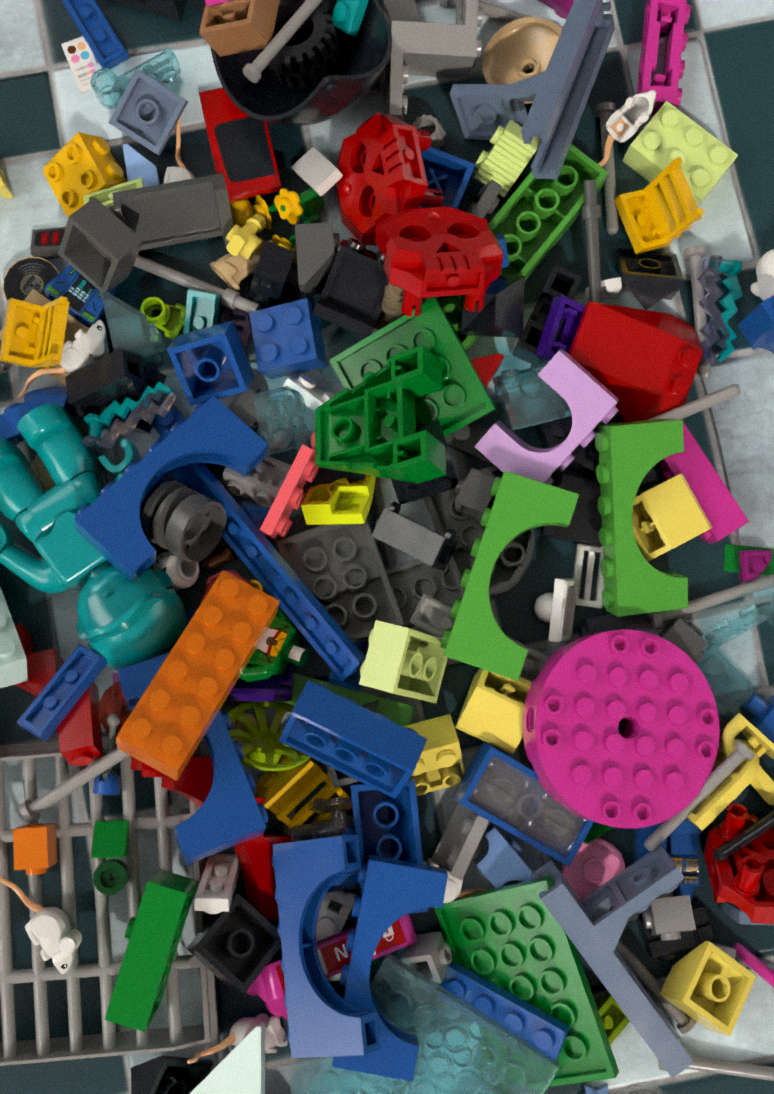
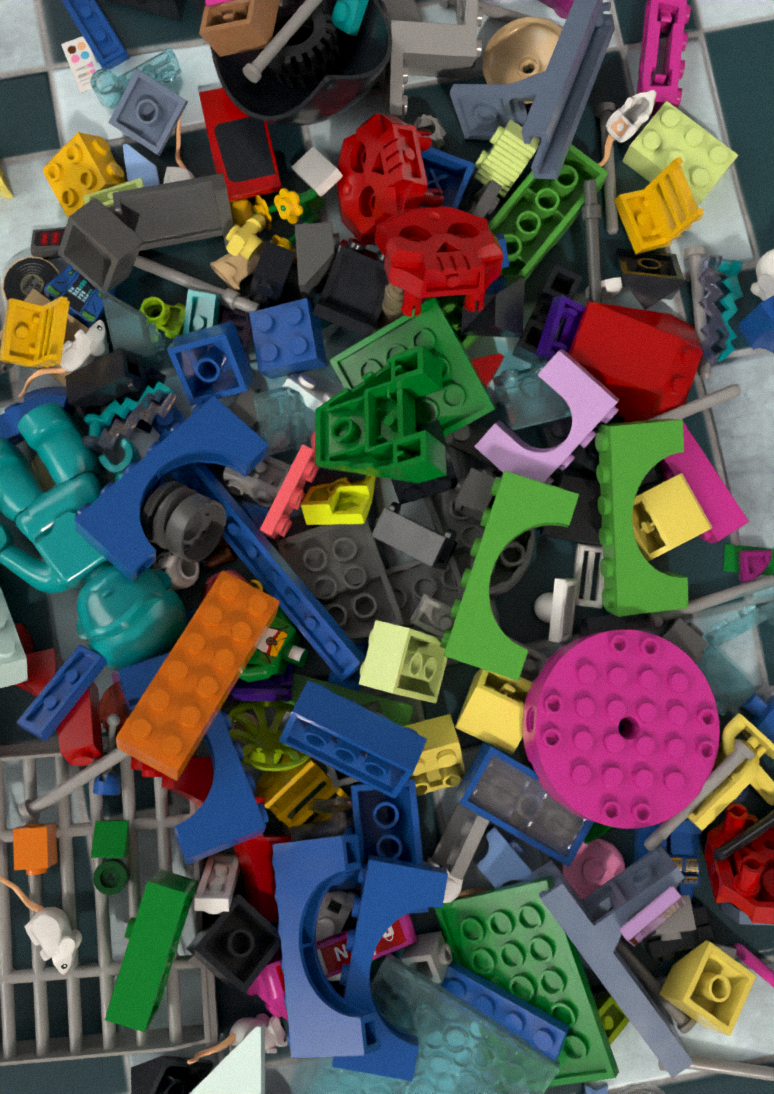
none -> lavender tile [620,886,685,946]

